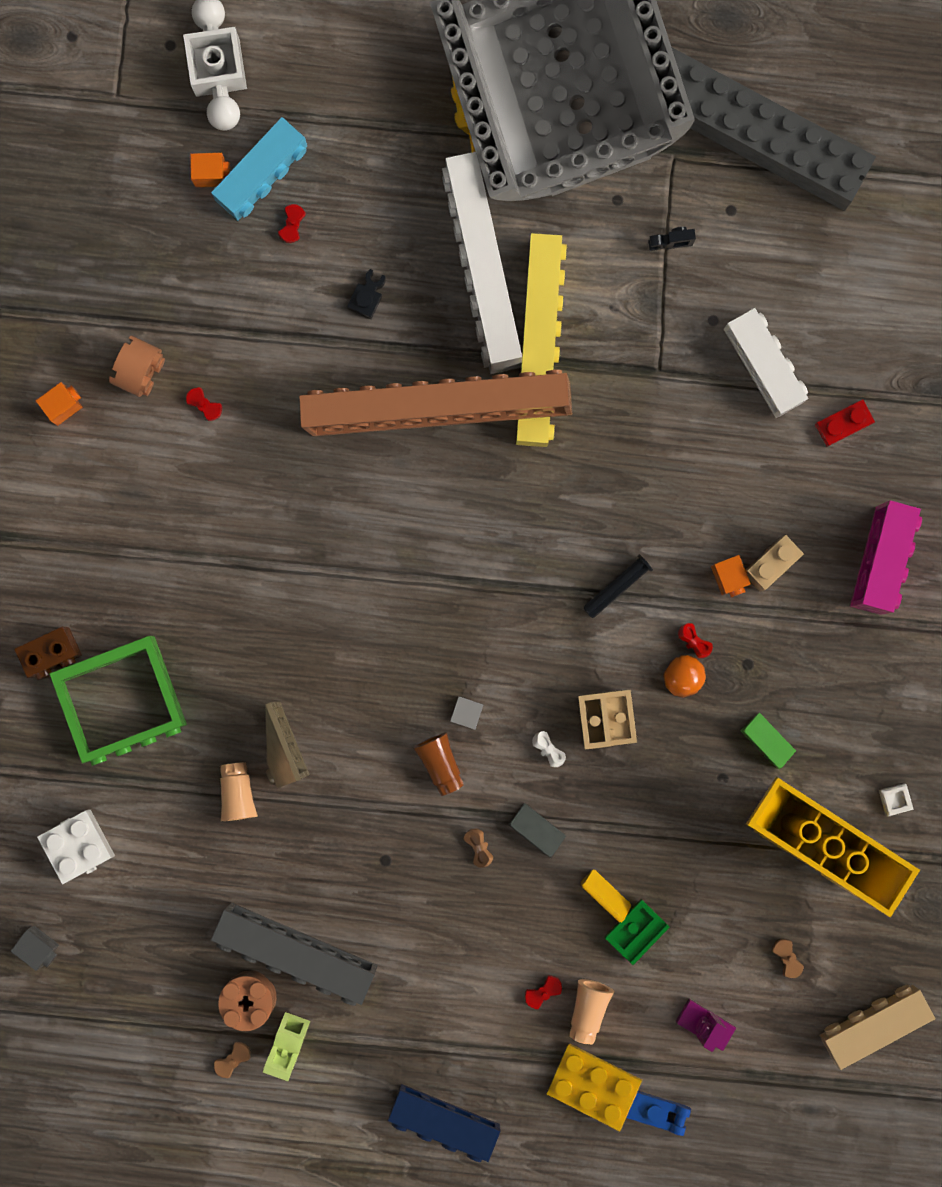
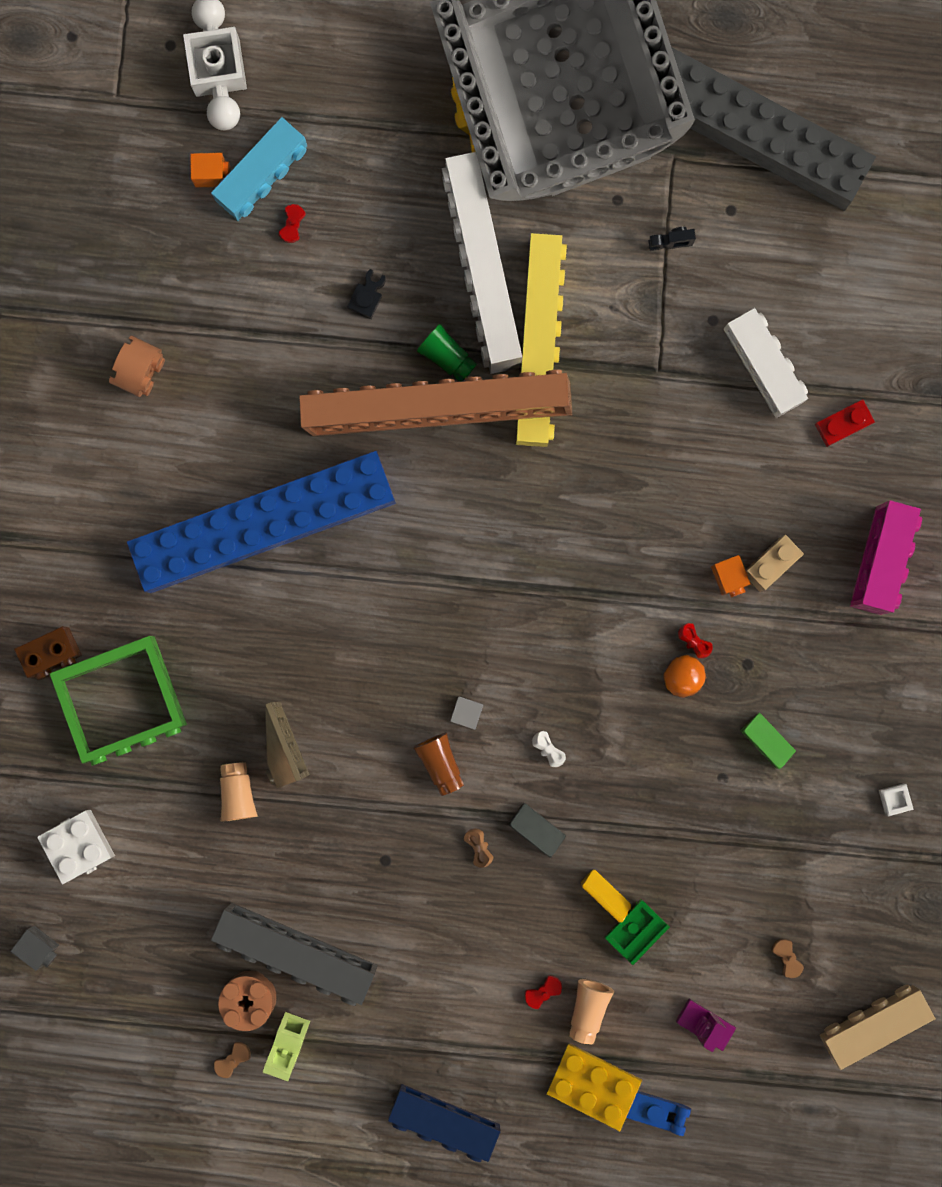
orange brick [36,382,83,426] -> none
red piece [186,387,222,421] -> none
tan brick [578,690,637,749] -> none
black axle [584,554,653,618] -> none
yellow piece [746,777,920,918] -> none
none -> blue brick [127,451,396,593]
none -> green plant [417,324,477,382]

